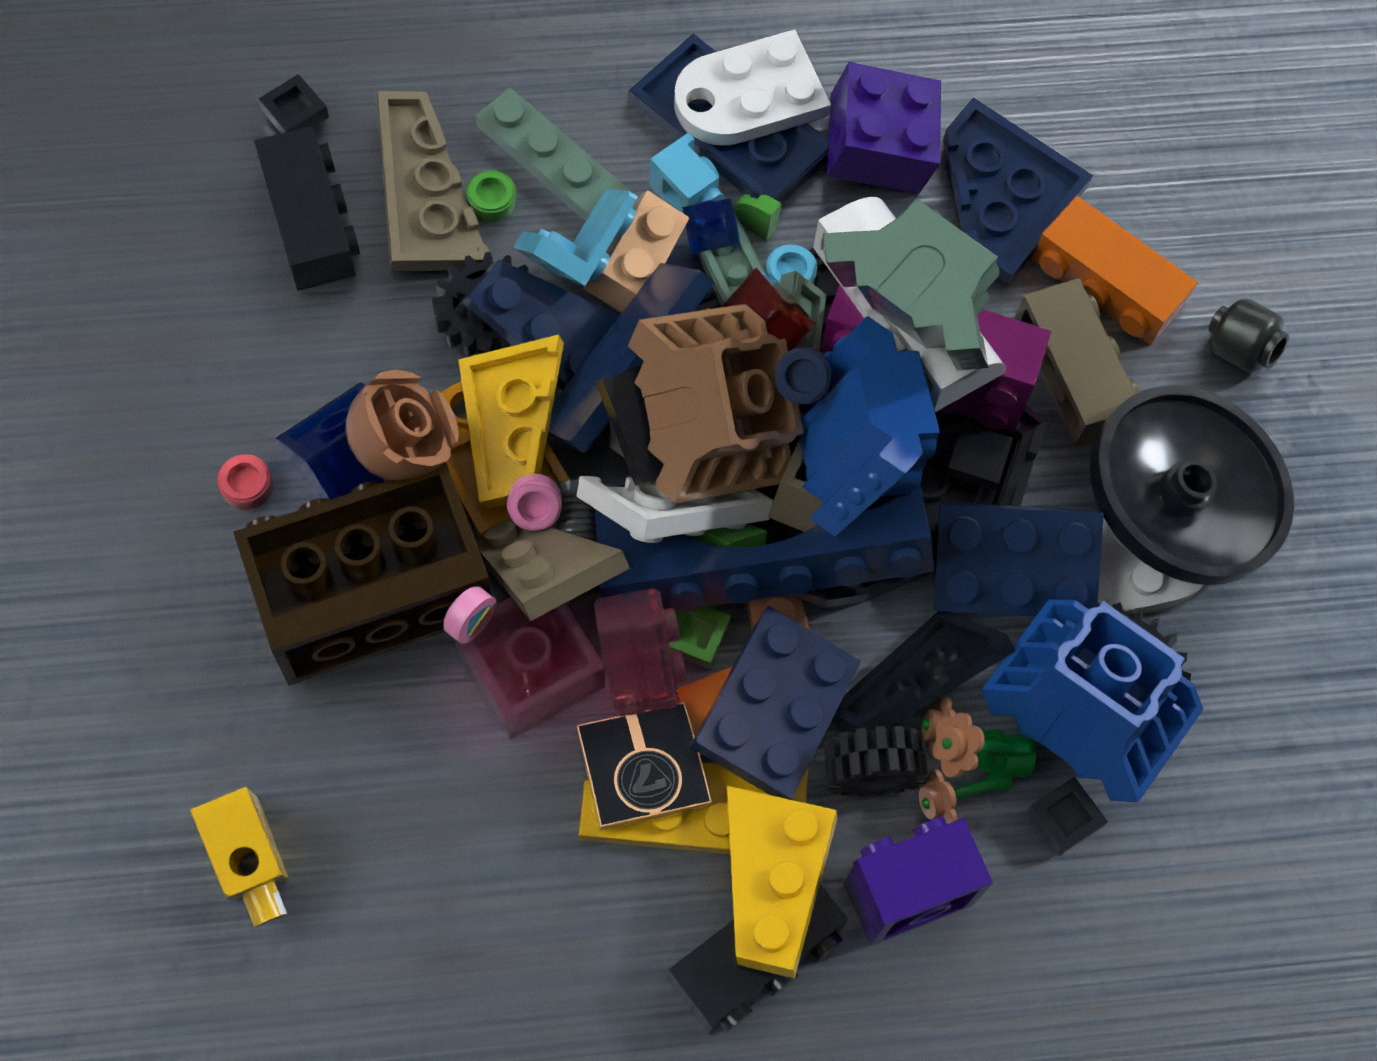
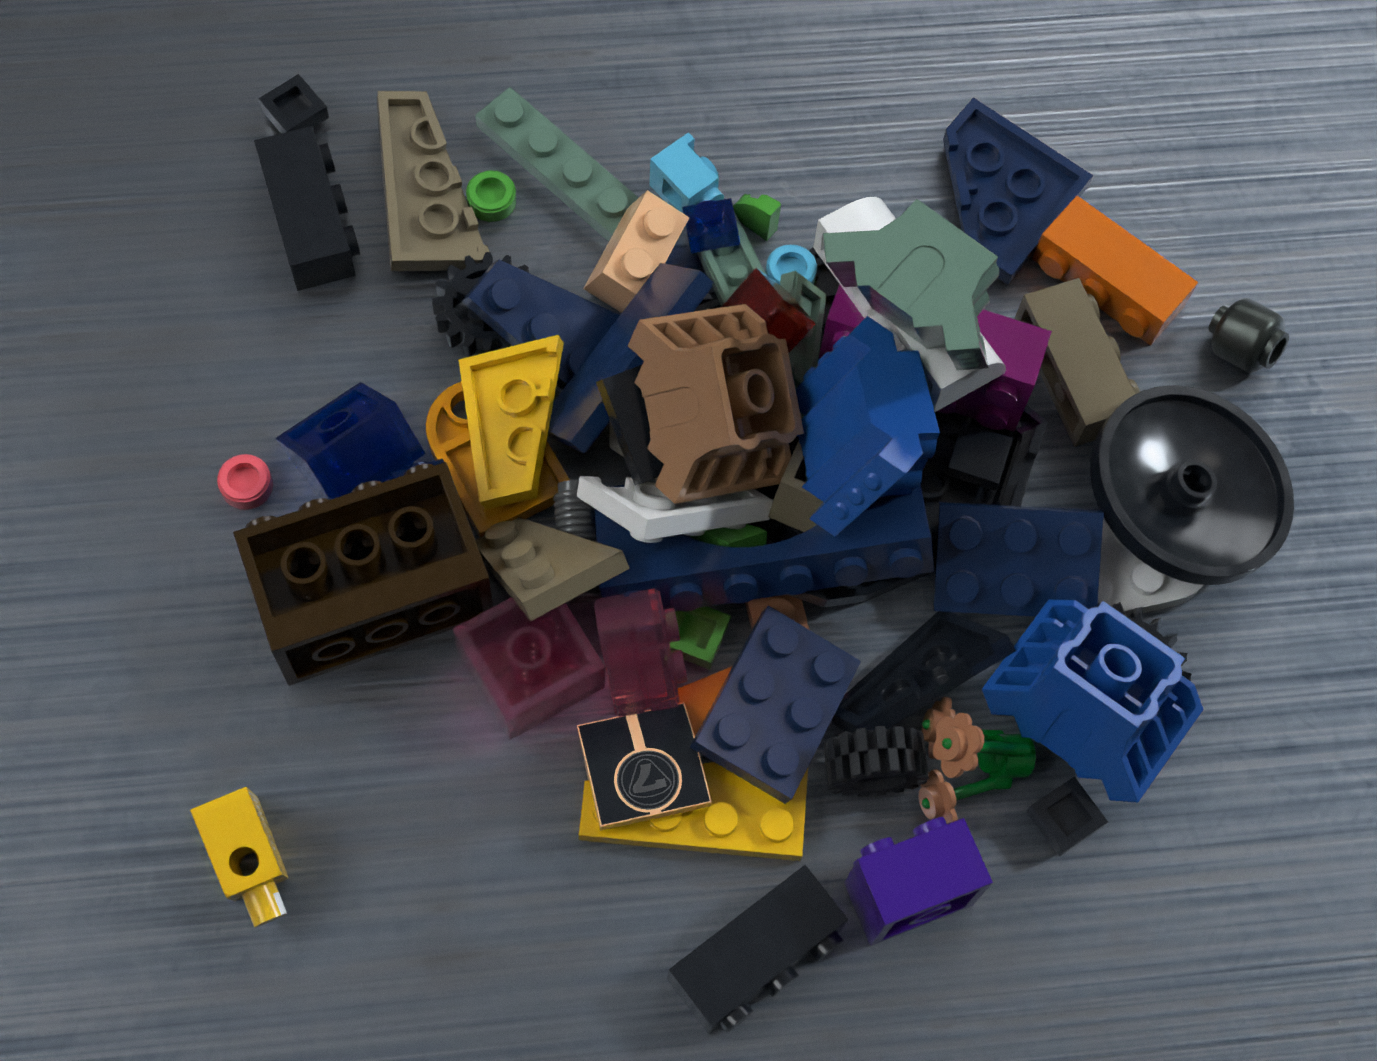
nougat cylinder [345,369,459,481] -> none
bright pink tile [444,586,497,644] -> none
bright pink tile [507,474,562,531] -> none
medium azure bracket [513,189,638,286] -> none
dark blue tile [628,34,829,204] -> none
white plate [674,29,831,145] -> none
yellow wing [727,786,838,979] -> none
dark blue tile [775,347,834,404] -> none
dark purple brick [827,62,941,194] -> none

